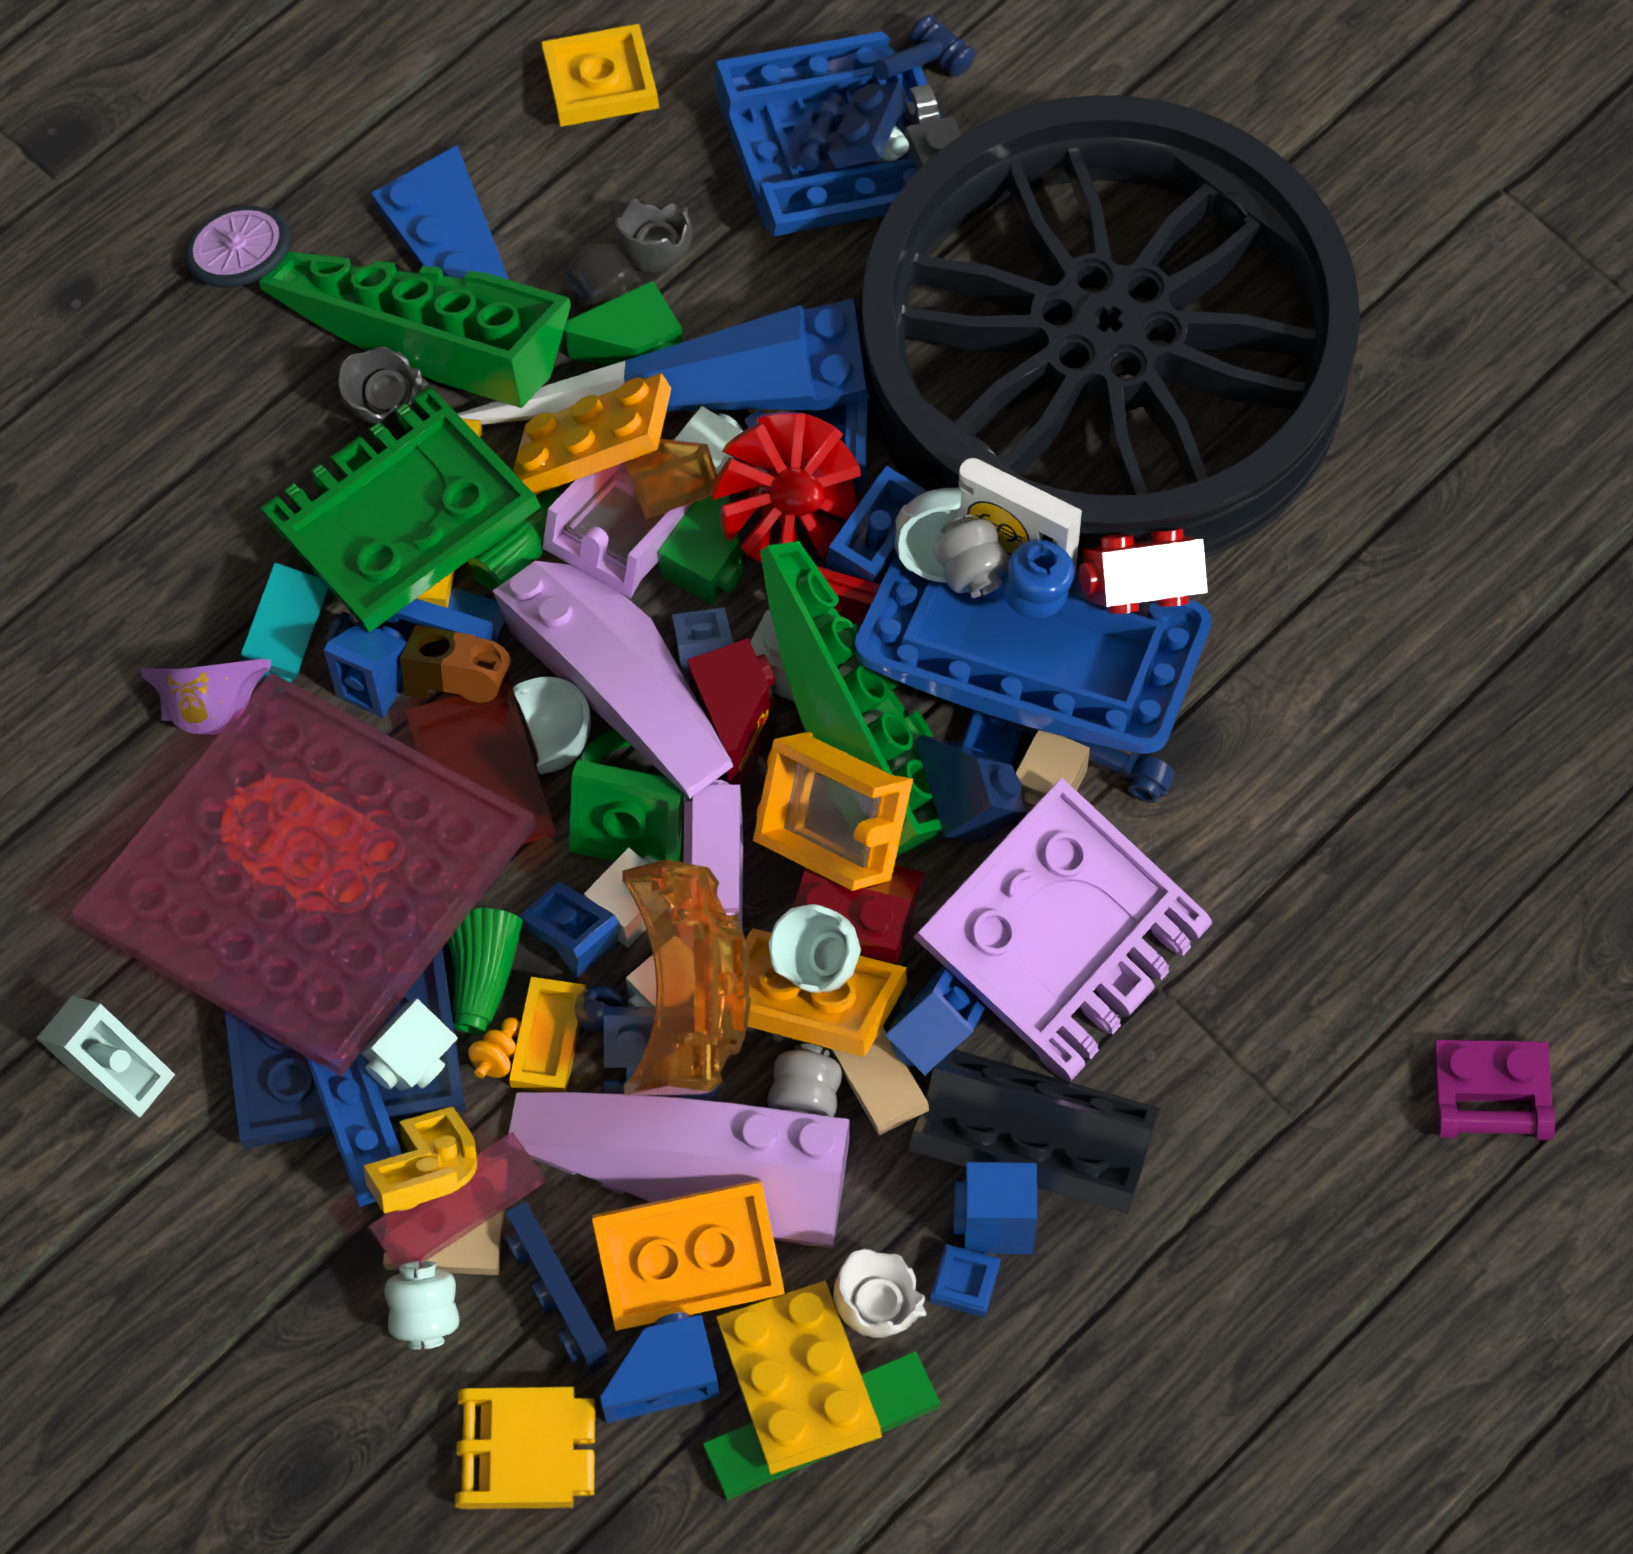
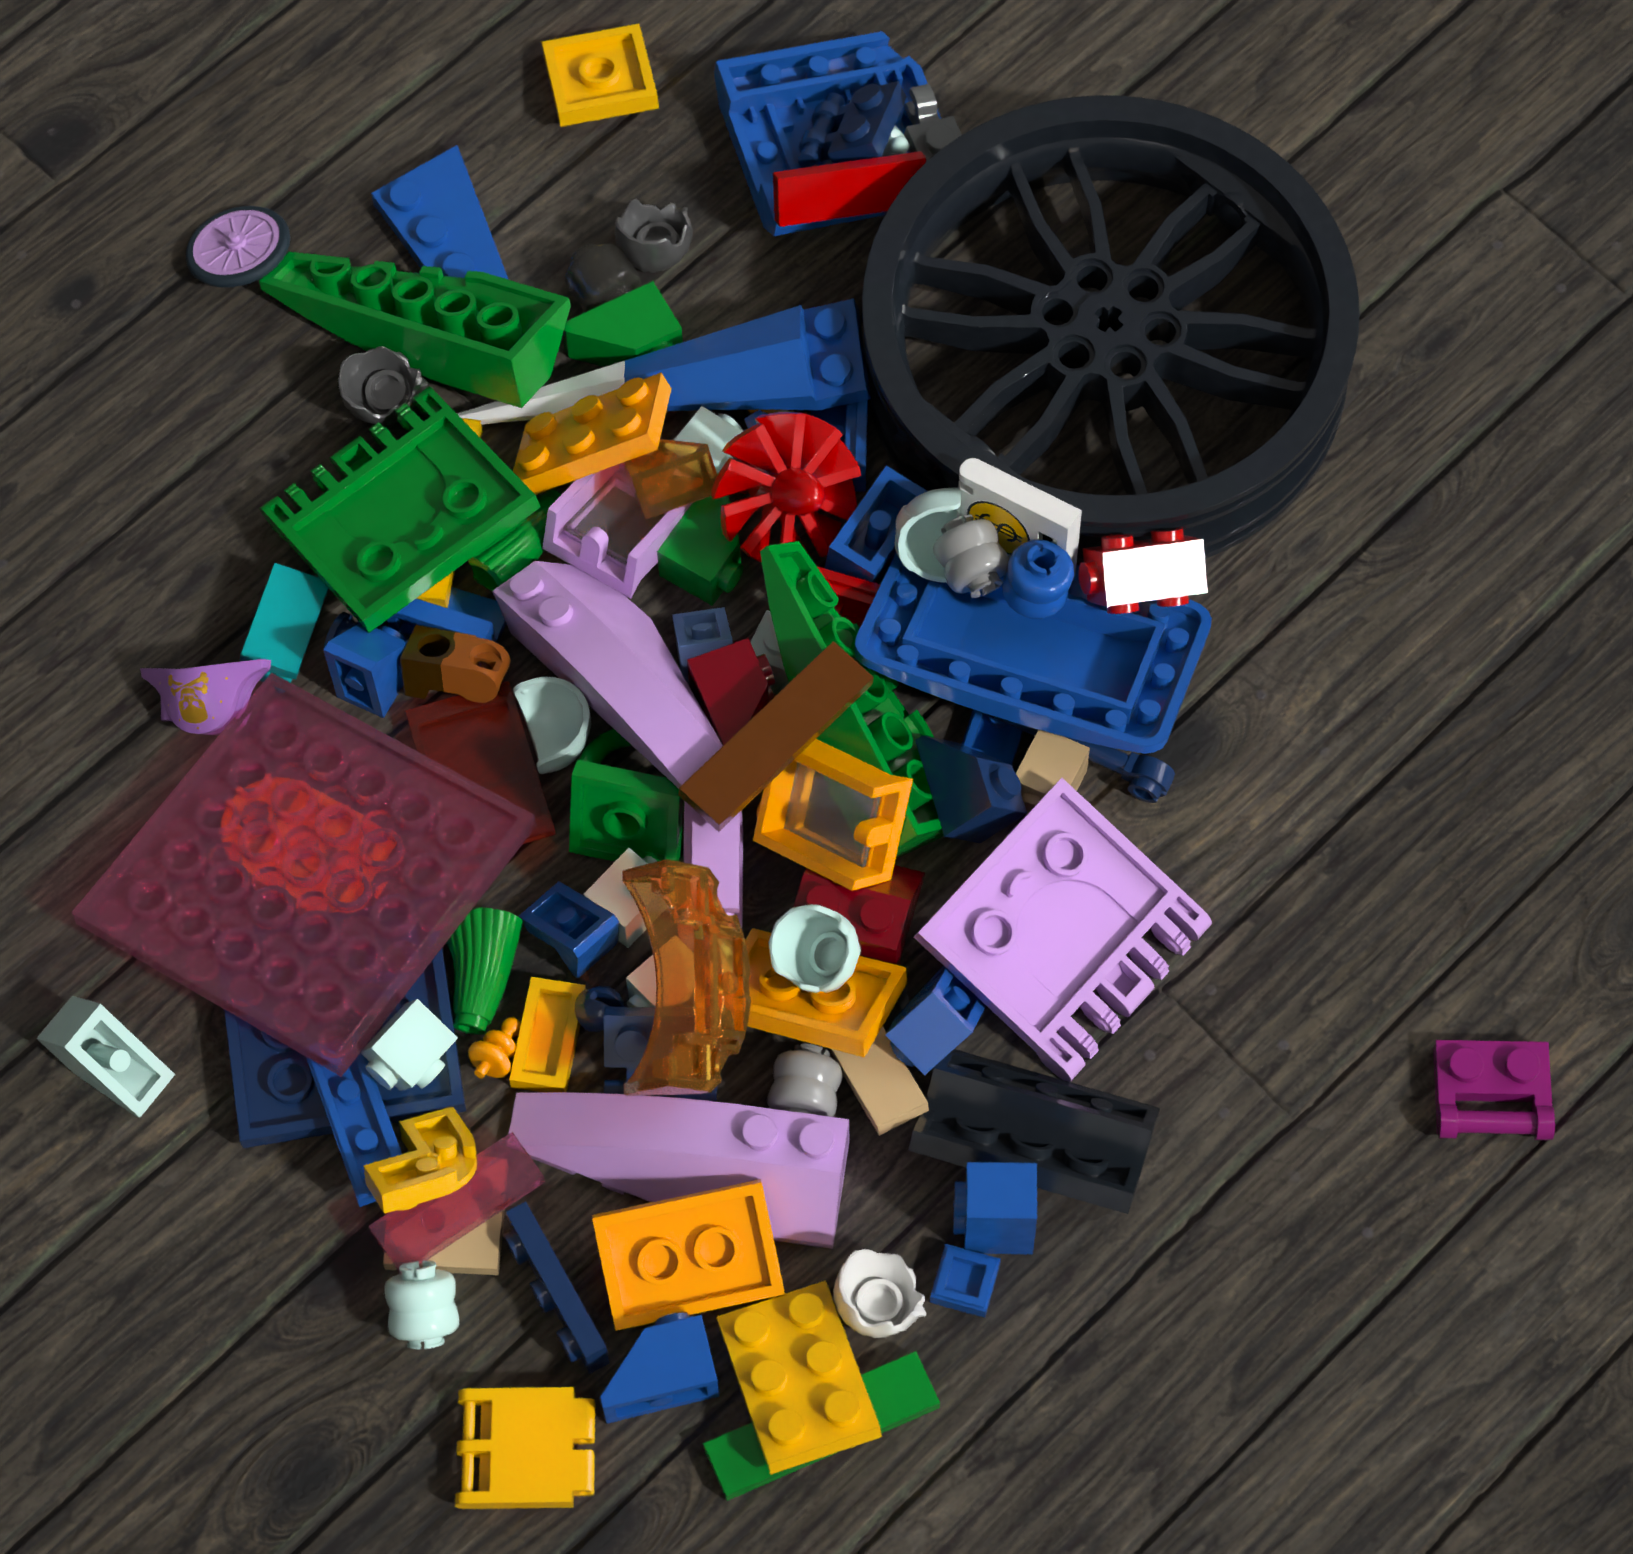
dark blue piece [873,15,975,80] -> none
none -> reddish brown tile [678,641,874,832]
none -> red tile [773,151,926,227]

